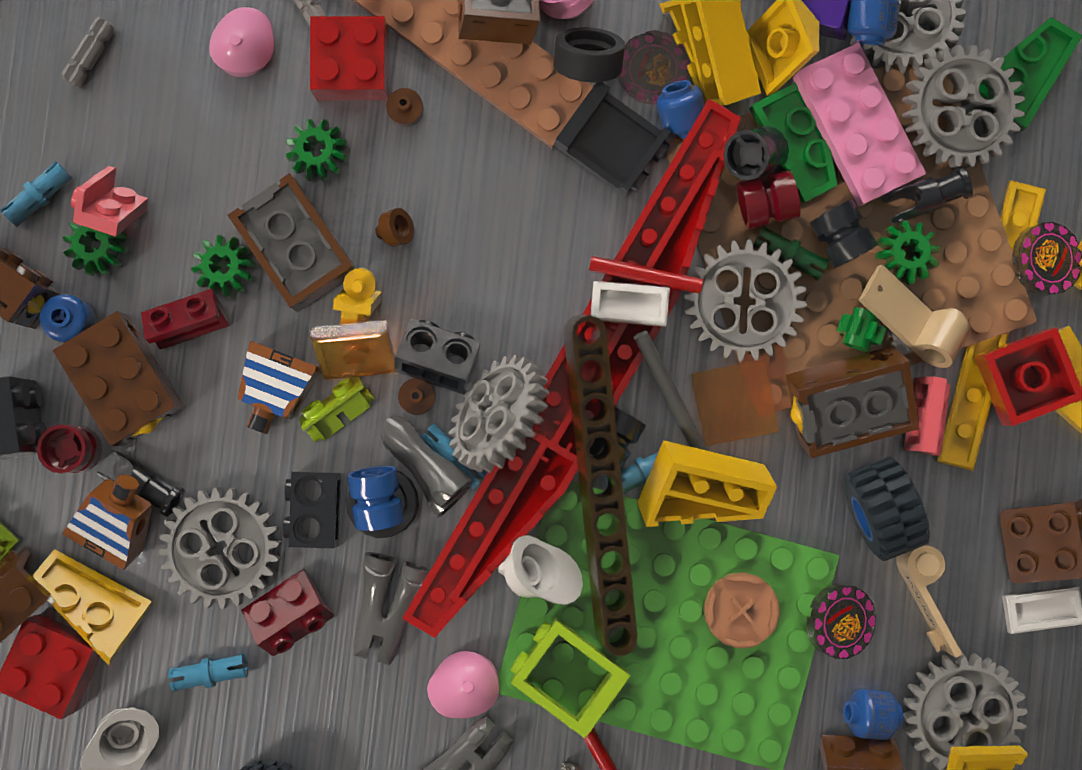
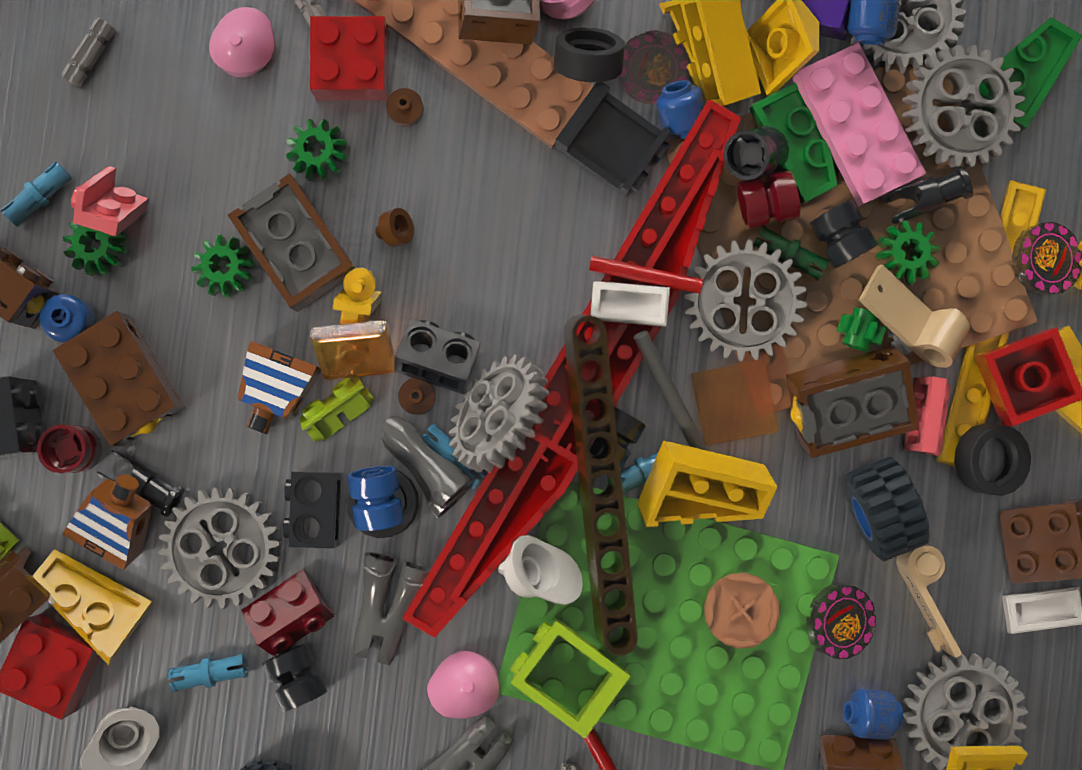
dark red bracket [141,288,230,349] -> none
none -> black wheel [262,643,328,712]
none -> black tyre [954,424,1031,496]

